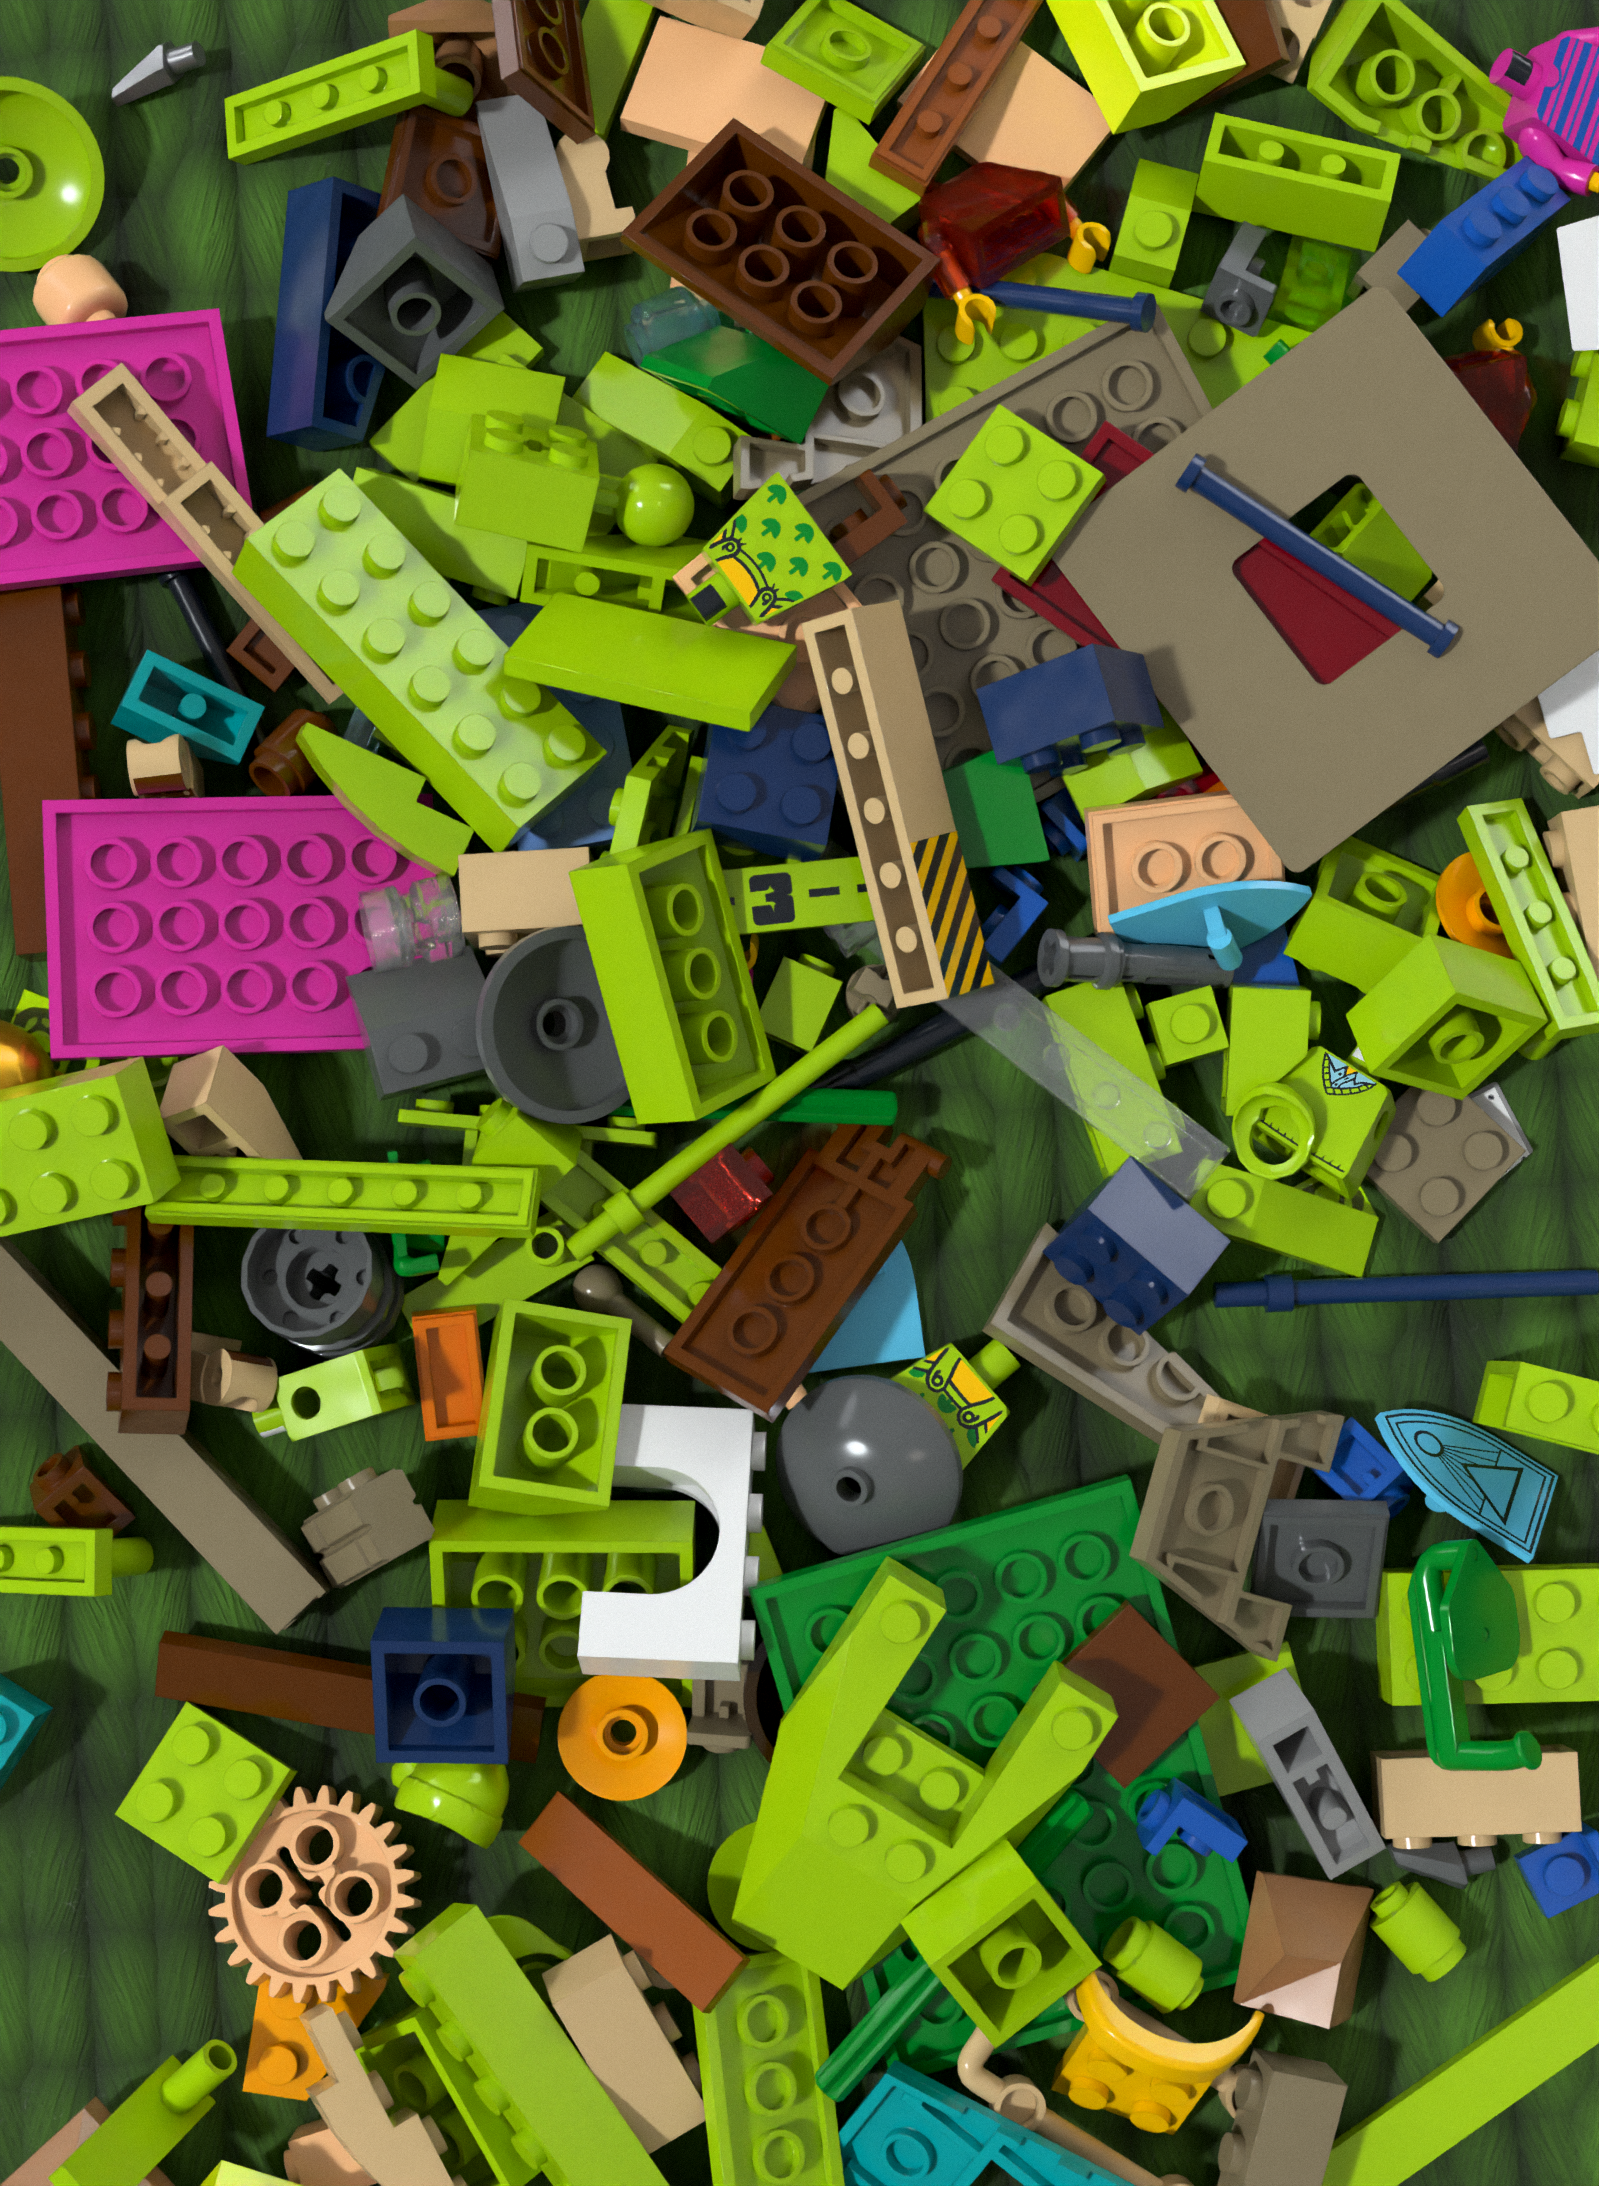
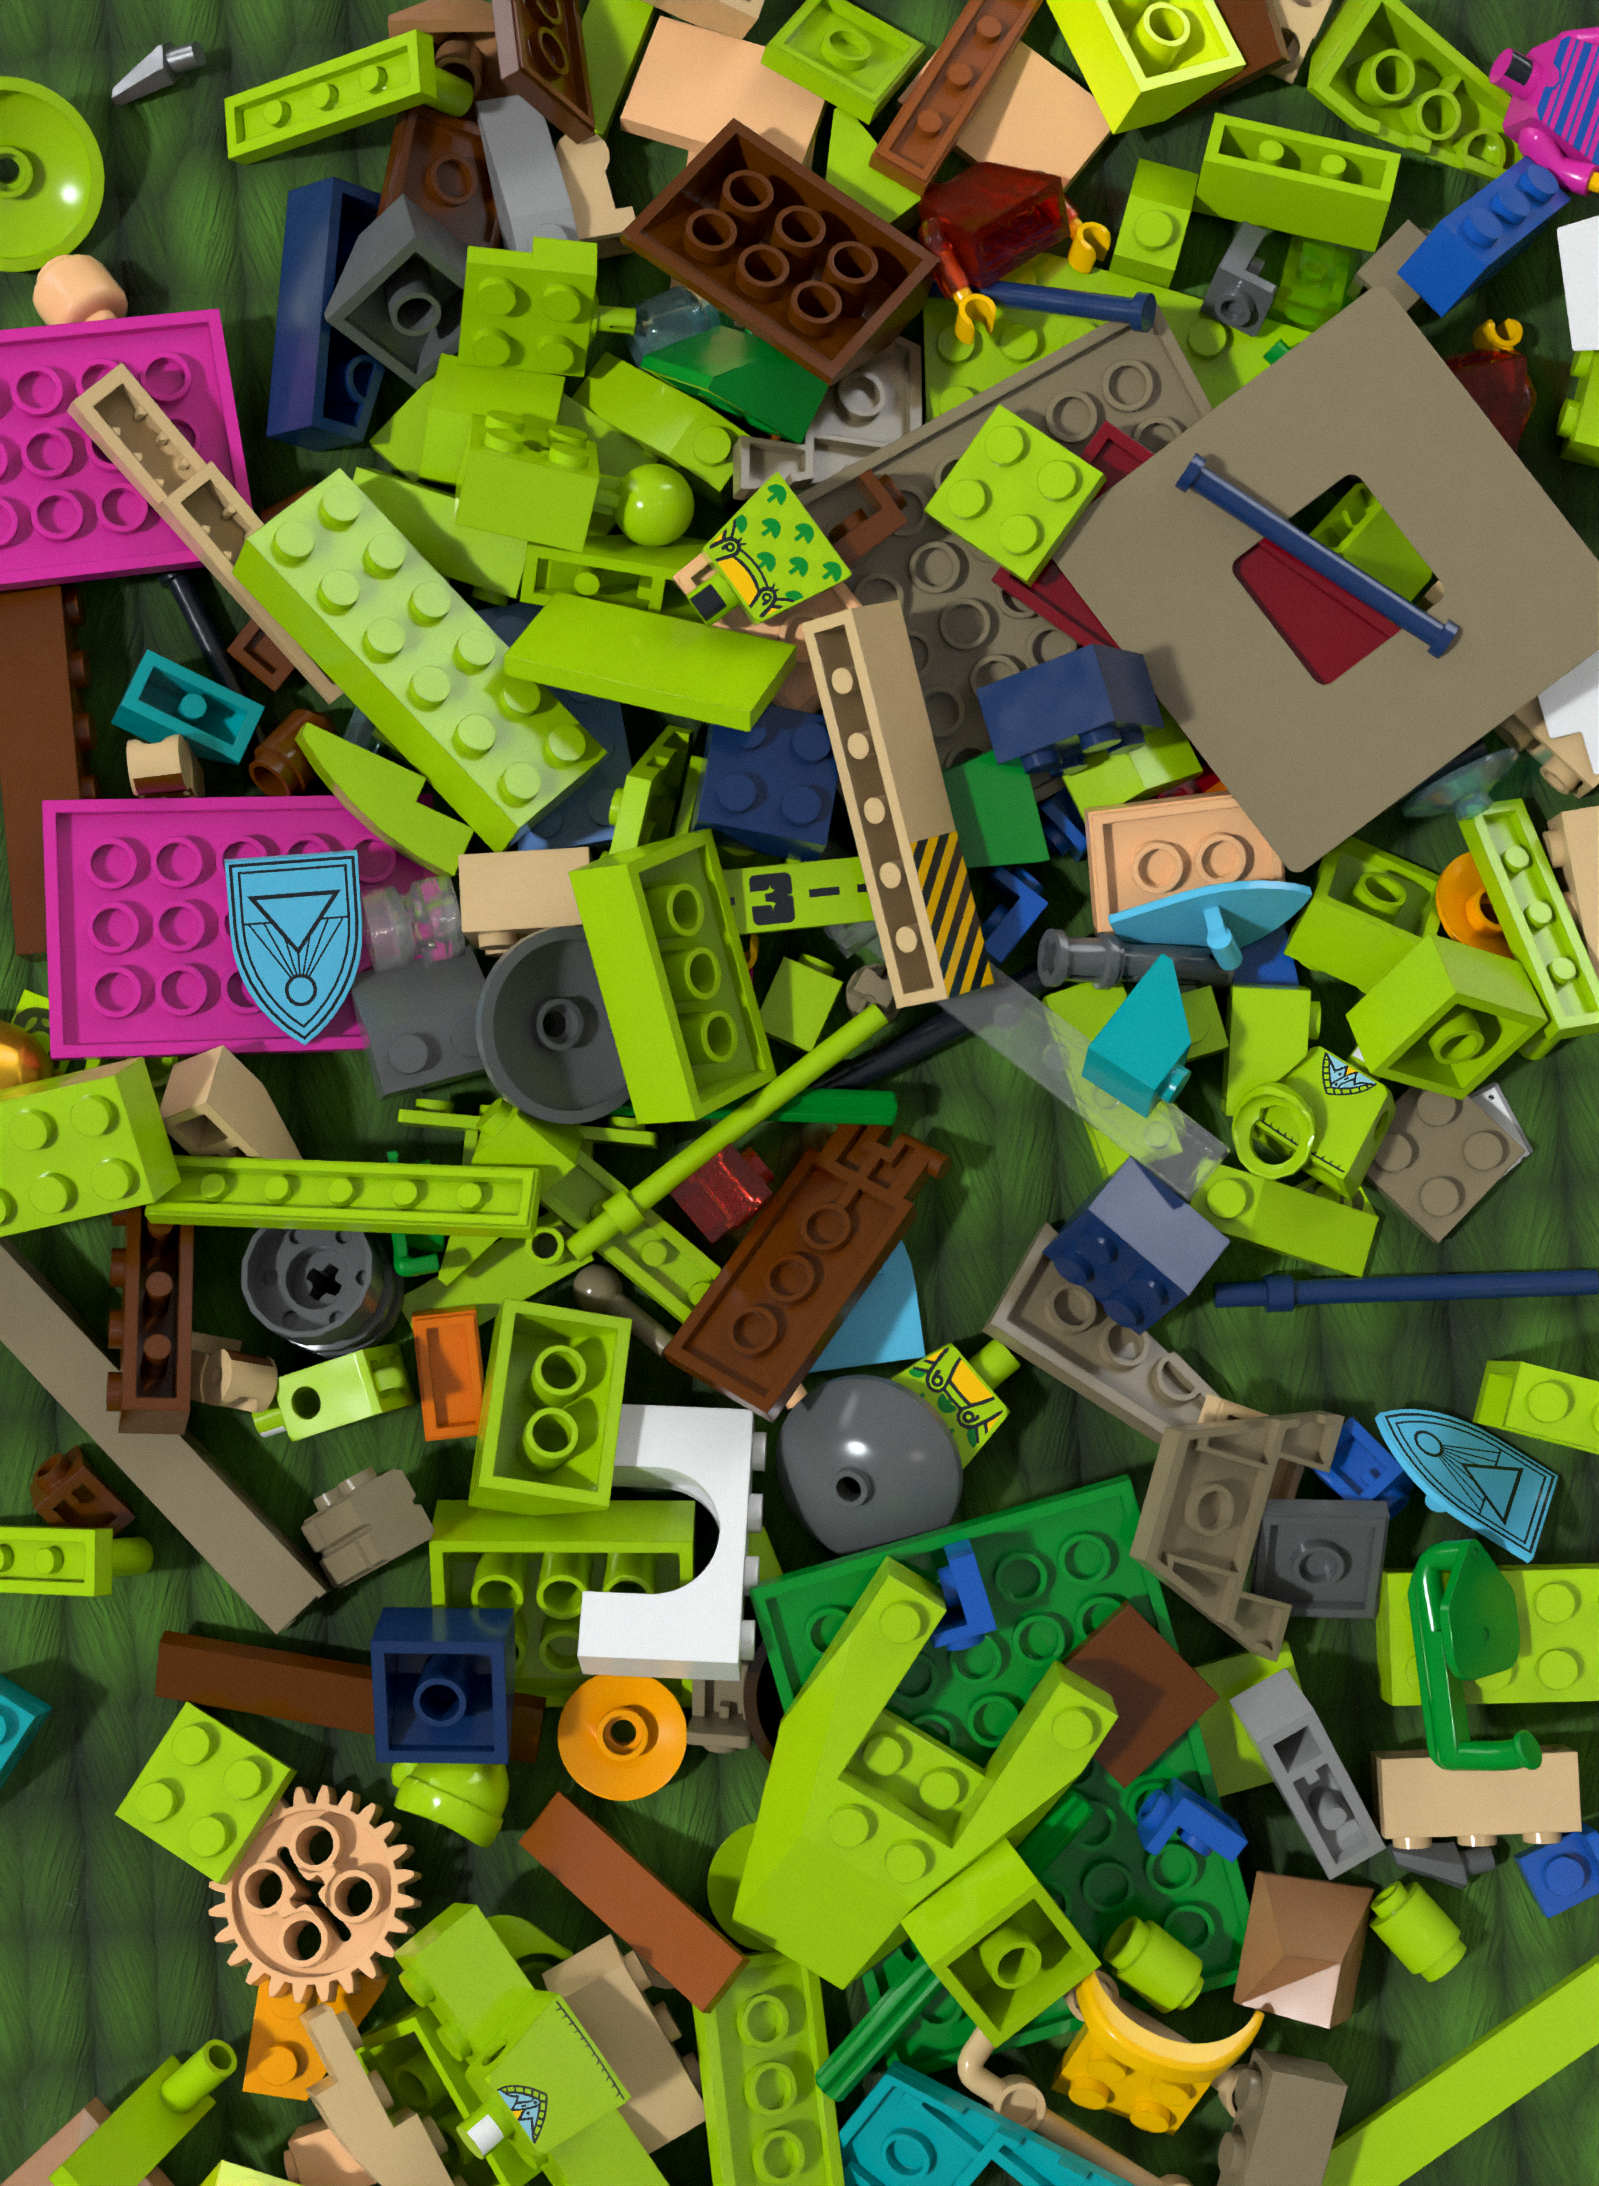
none -> medium azure shield [224,850,362,1045]
none -> lime torso [456,1990,632,2160]
none -> lime plate [458,236,636,377]
none -> blue bracket [929,1538,997,1651]
none -> teal slope [1081,953,1191,1119]
none -> clear light blue dish [1401,747,1520,823]

